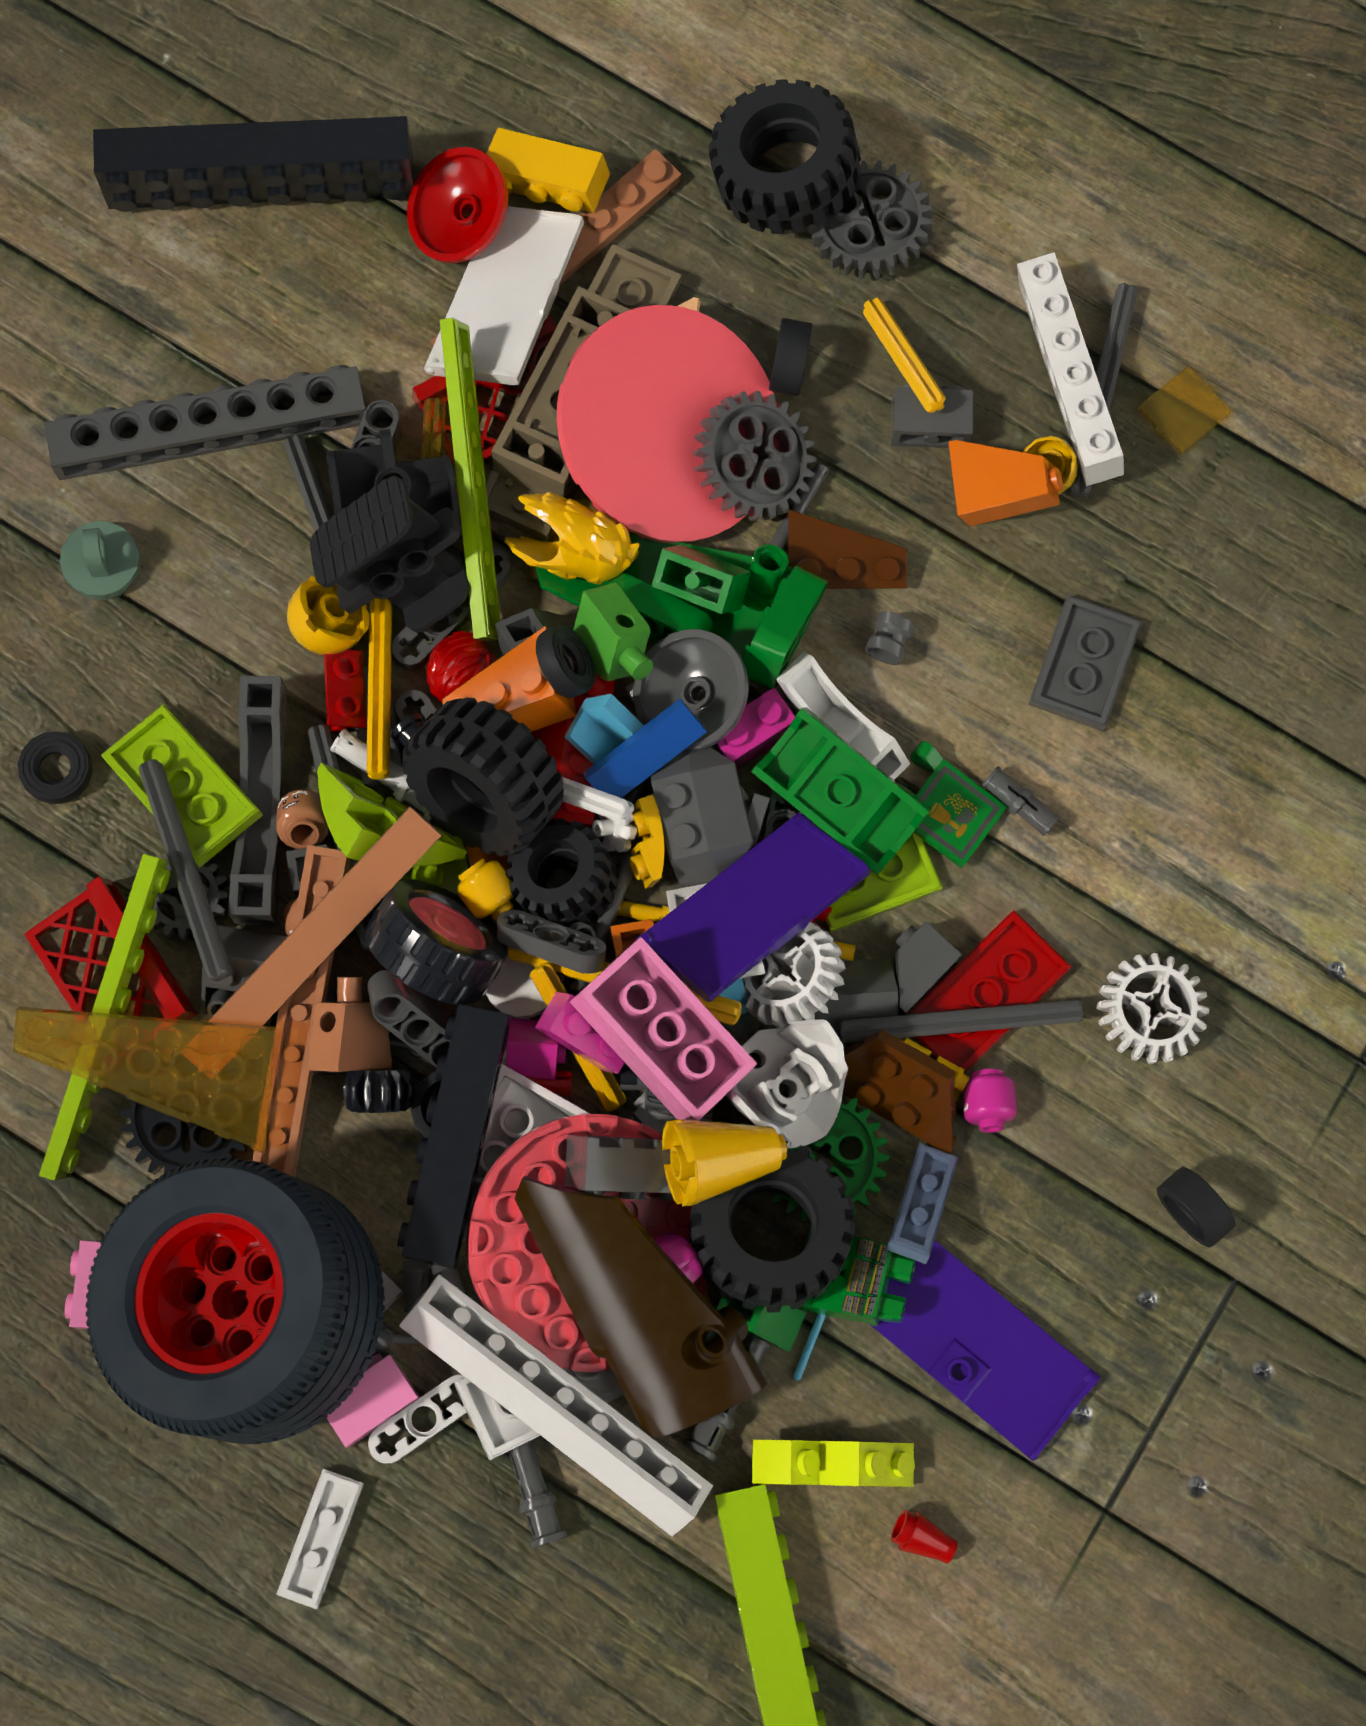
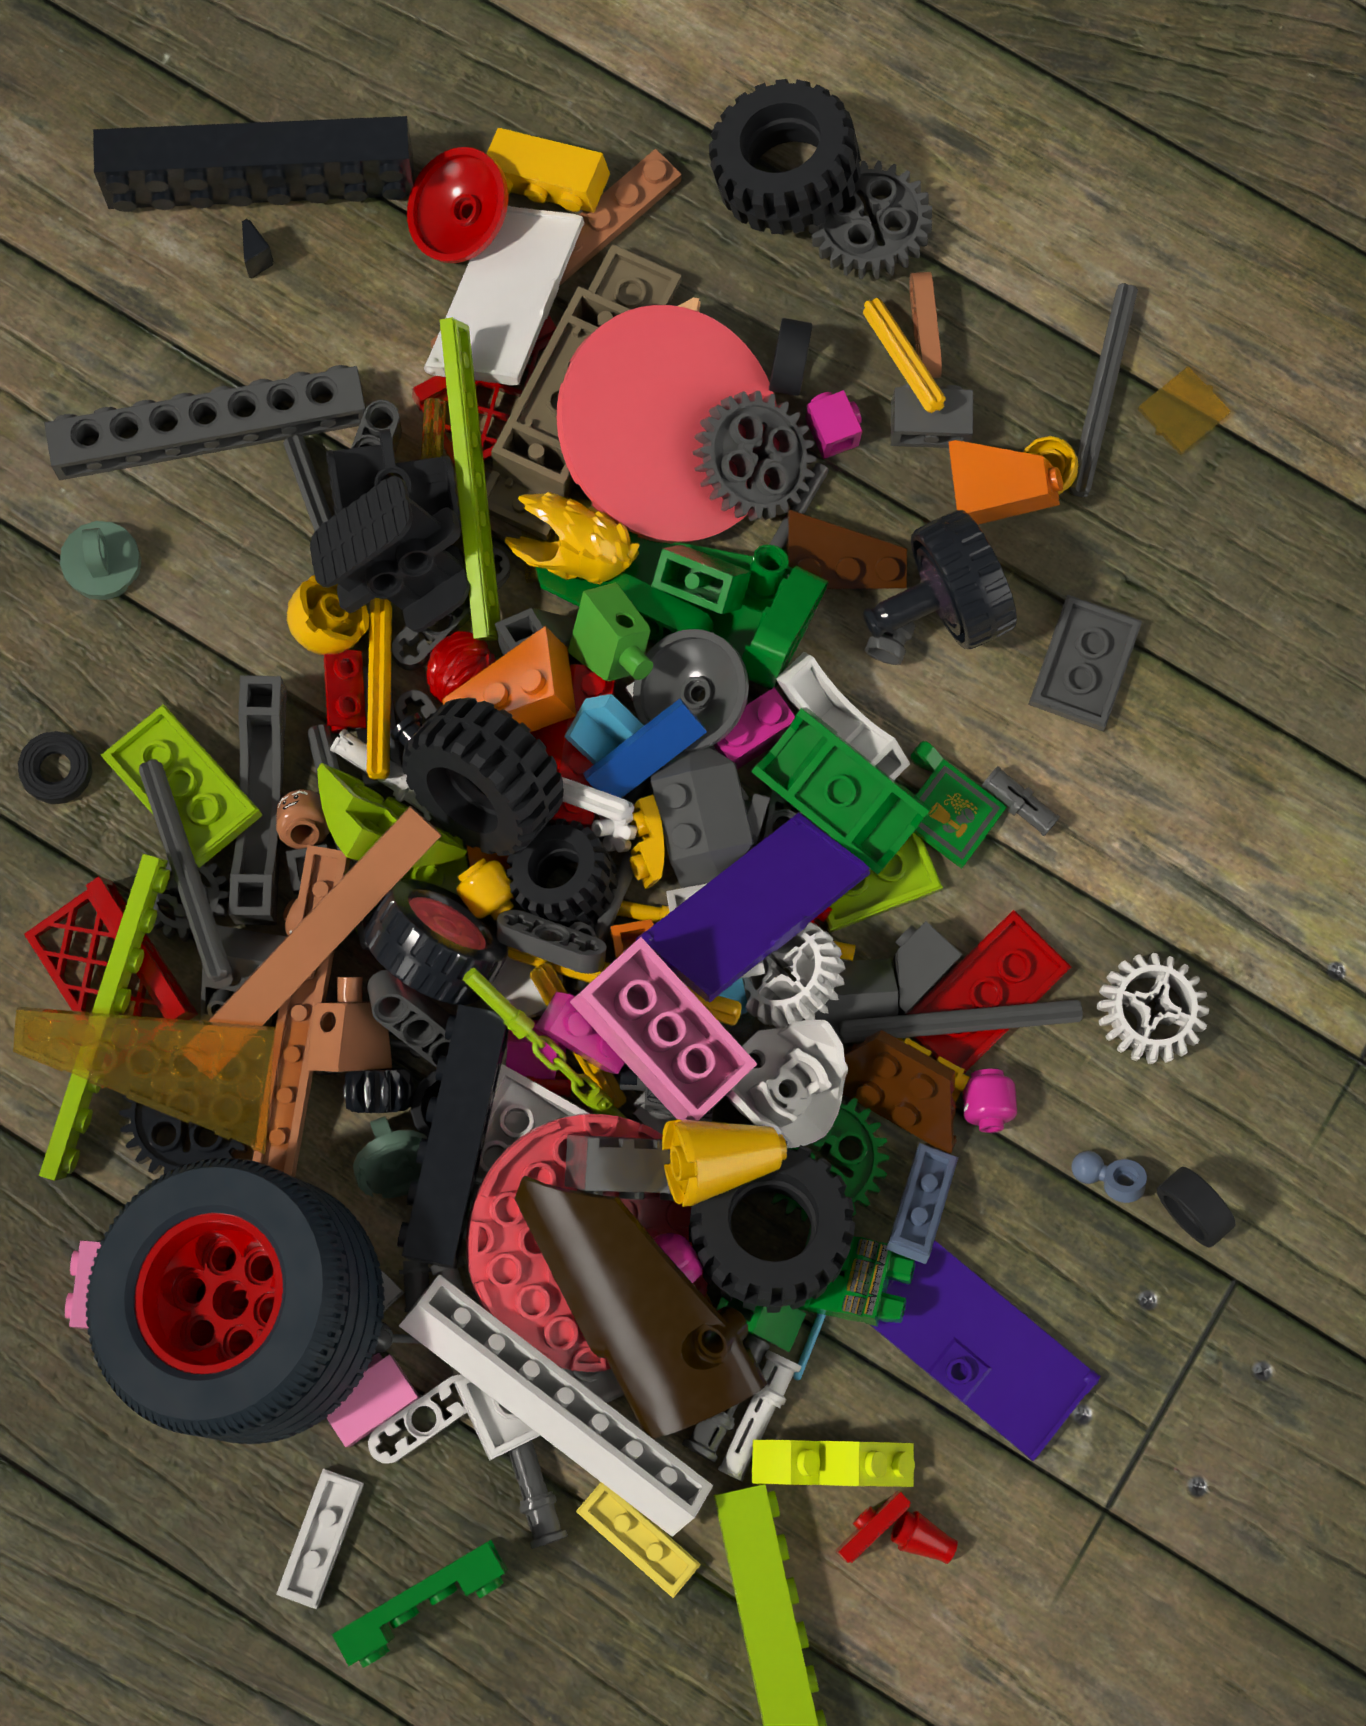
black tyre [536,624,595,698] -> none
white brick [1017,252,1124,486] -> none
none -> black slope [242,218,274,278]
none -> green piece [332,1539,508,1668]
none -> sand green tile [353,1116,428,1198]
none -> lime piece [463,968,627,1119]
none -> light yellow tile [576,1482,701,1598]
none -> white pin [718,1350,802,1482]
none -> dark pink brick [805,390,862,459]
none -> red plate [835,1491,911,1563]
none -> black wheel [863,510,1017,649]
none -> nougat beam [909,272,942,379]
none -> sand blue plate [1071,1151,1147,1203]

